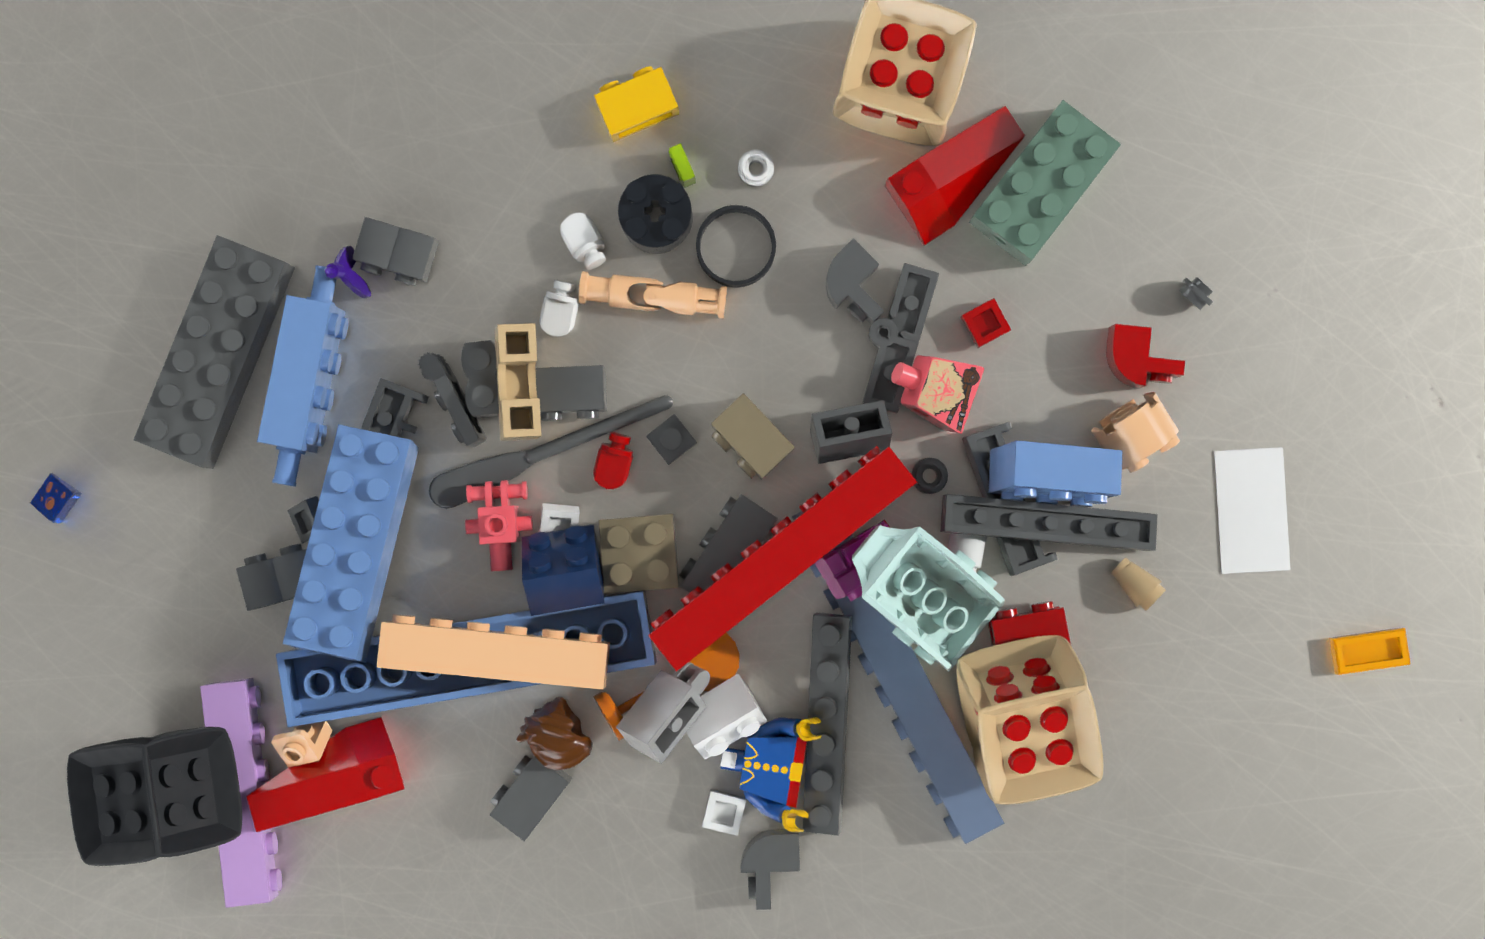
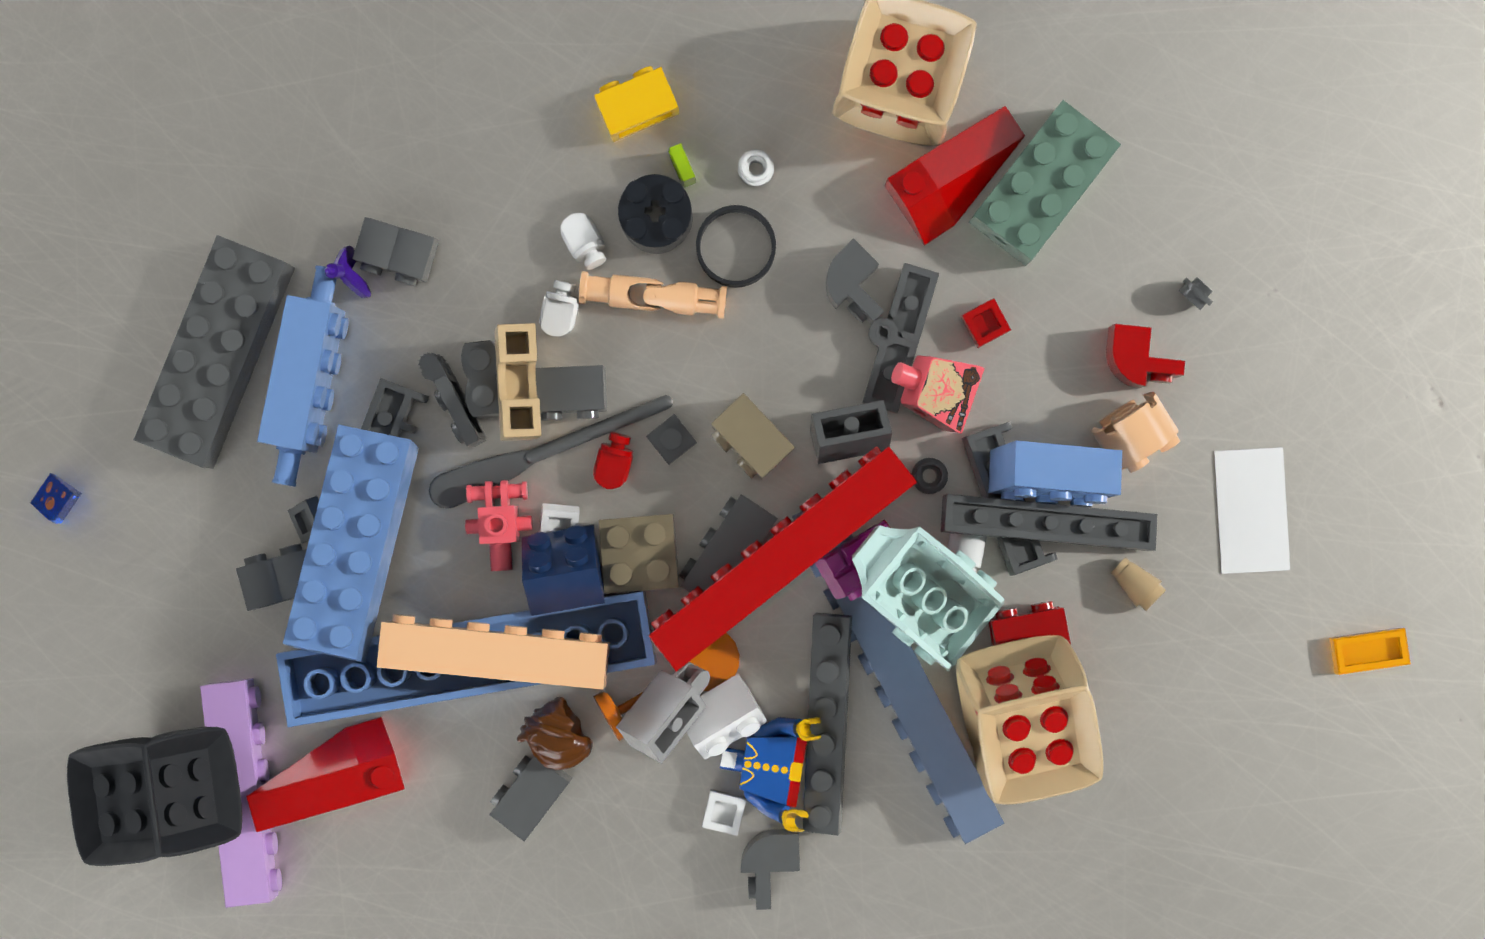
light nougat bracket [271,721,333,768] -> none

